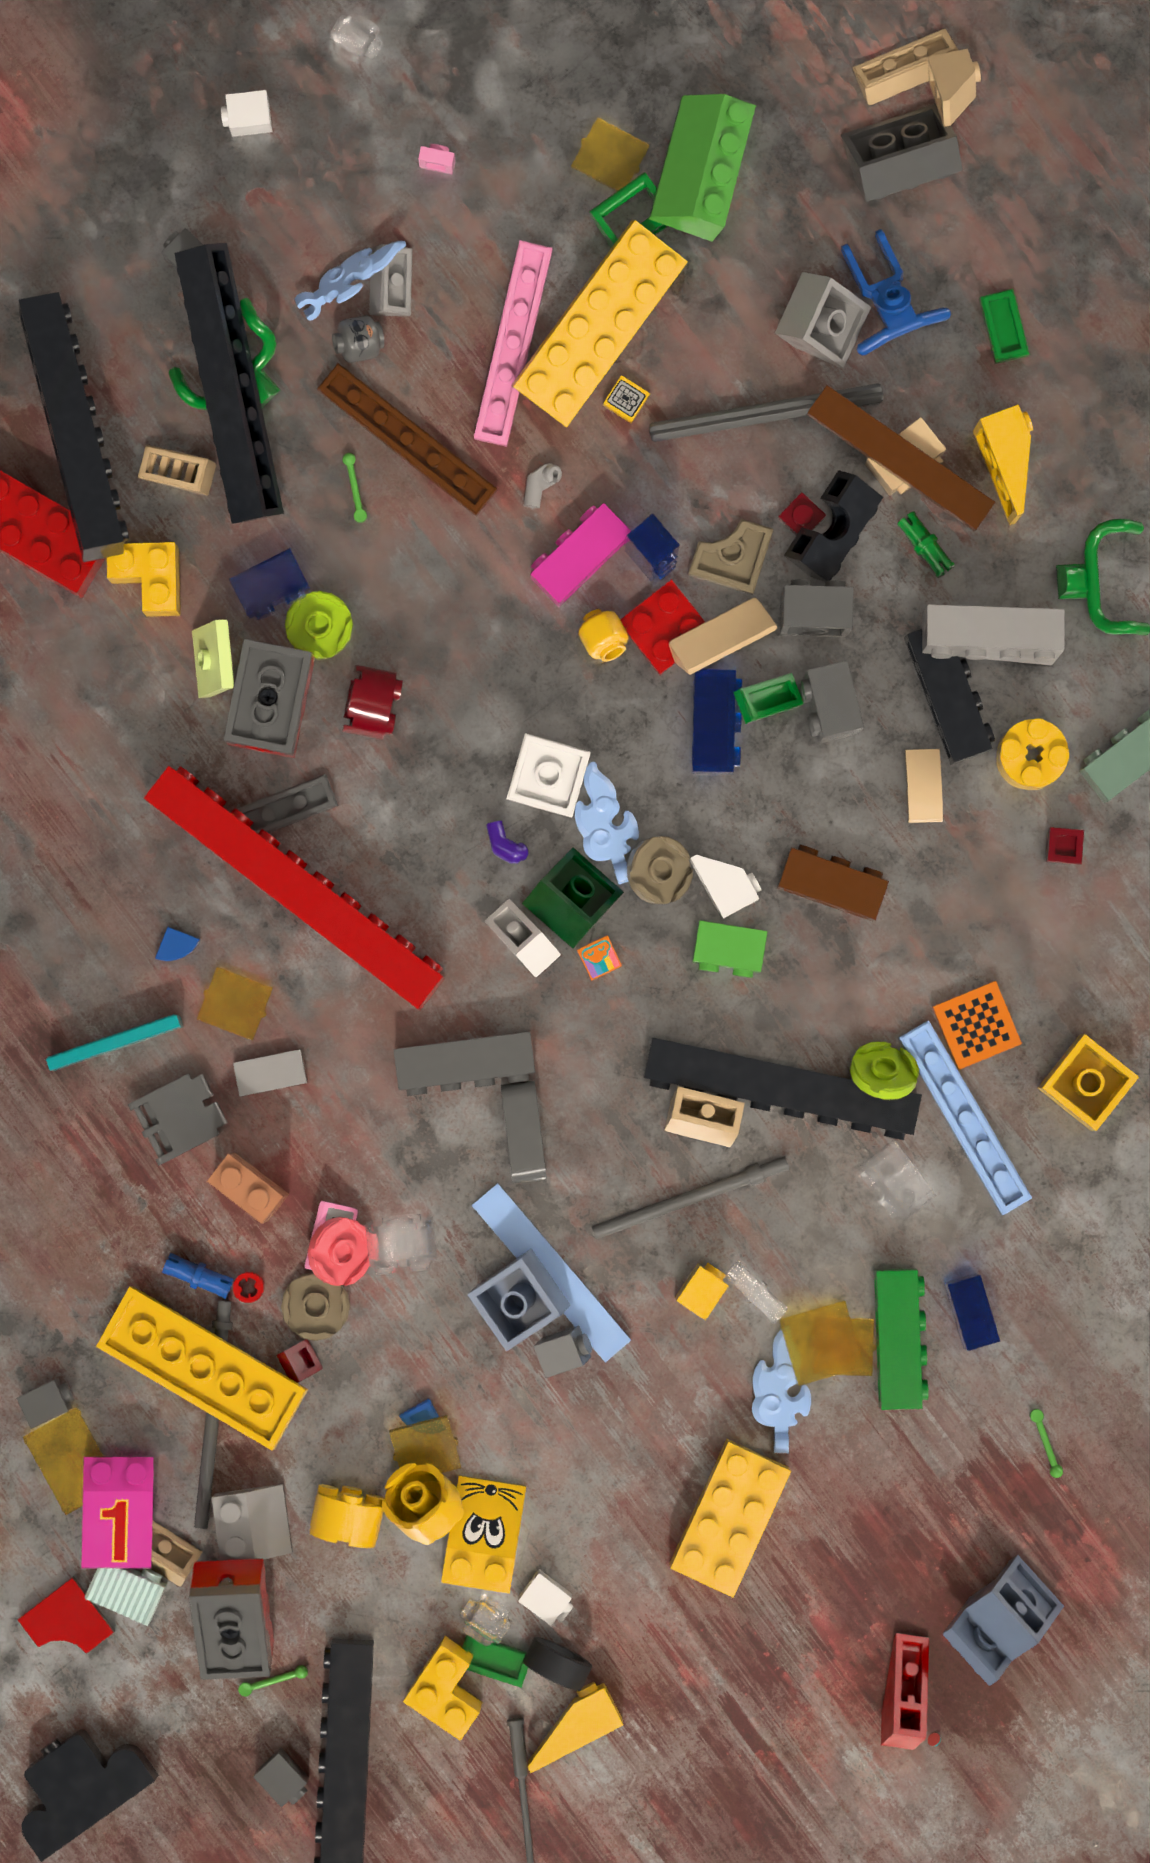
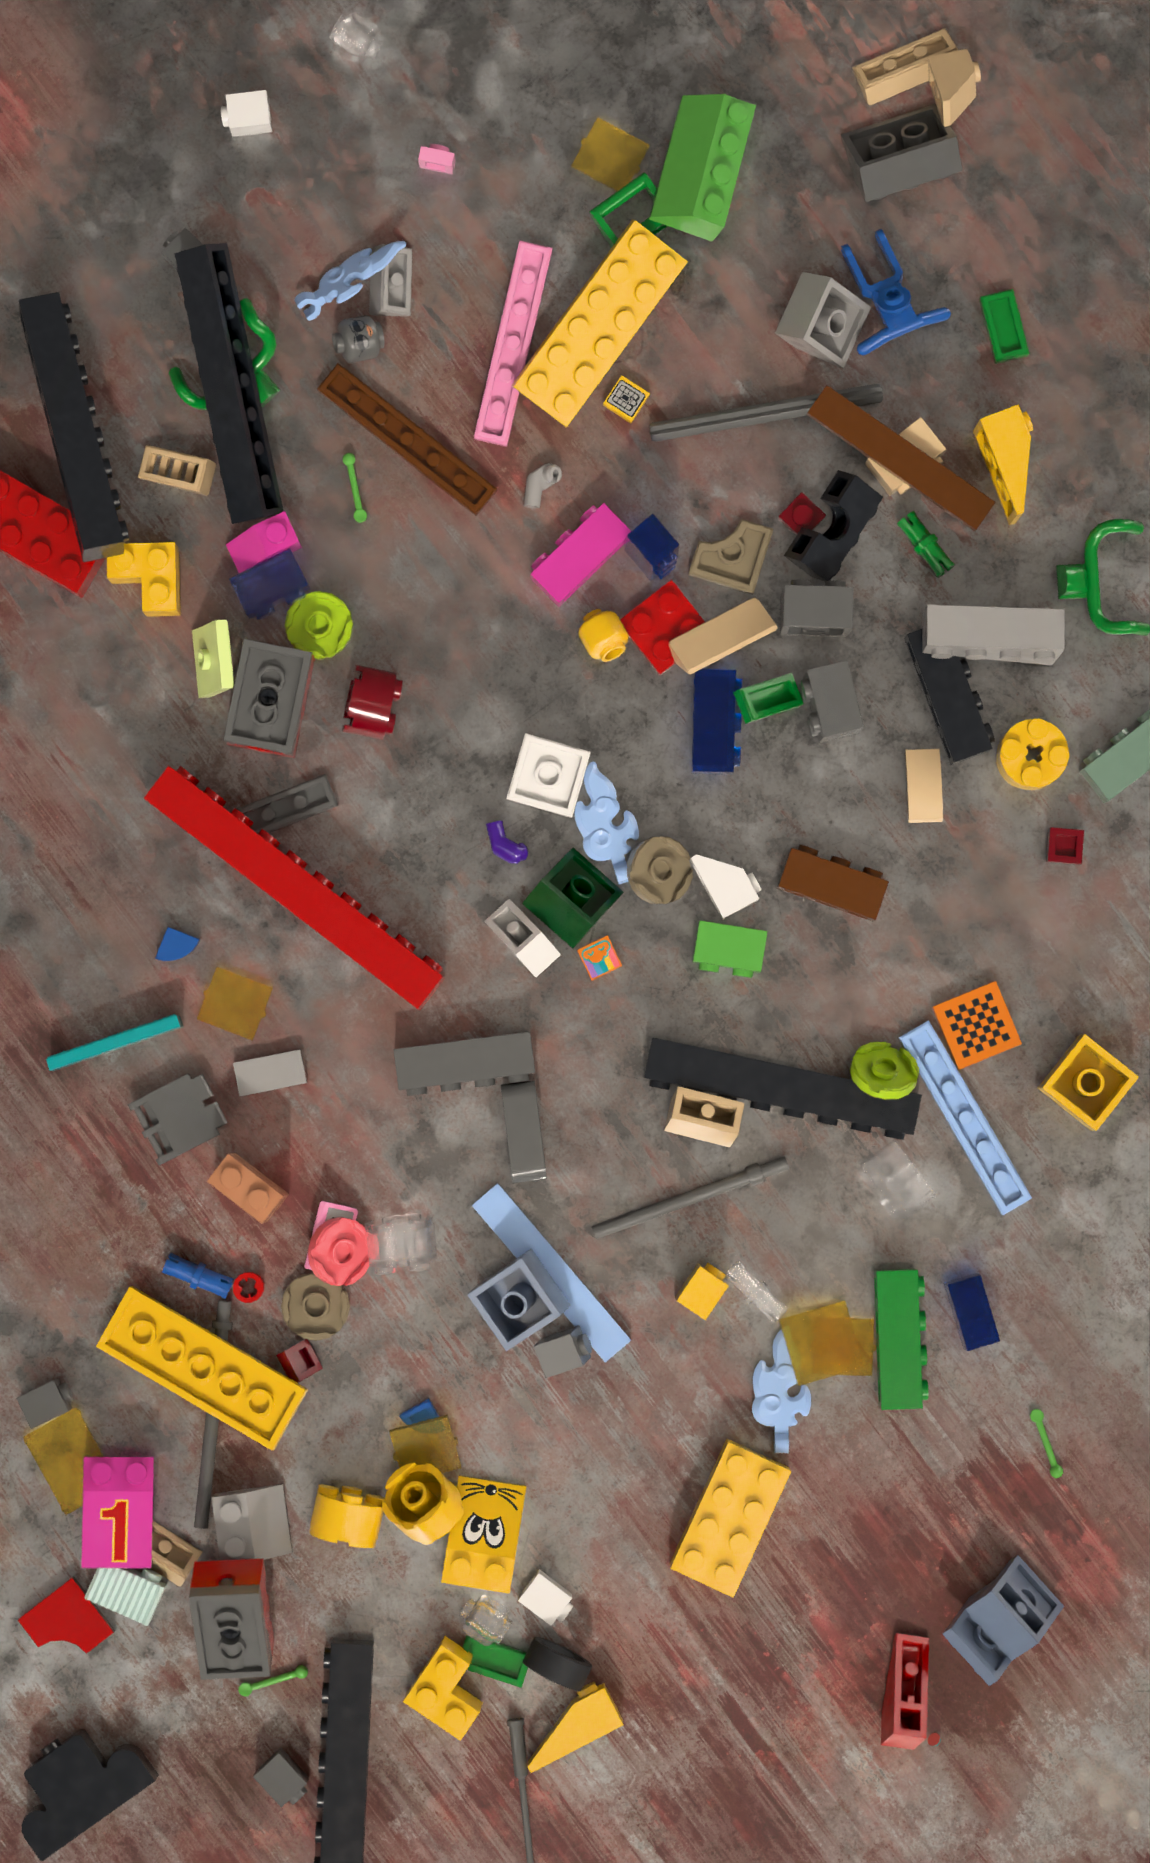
none -> dark pink slope [226,511,302,576]

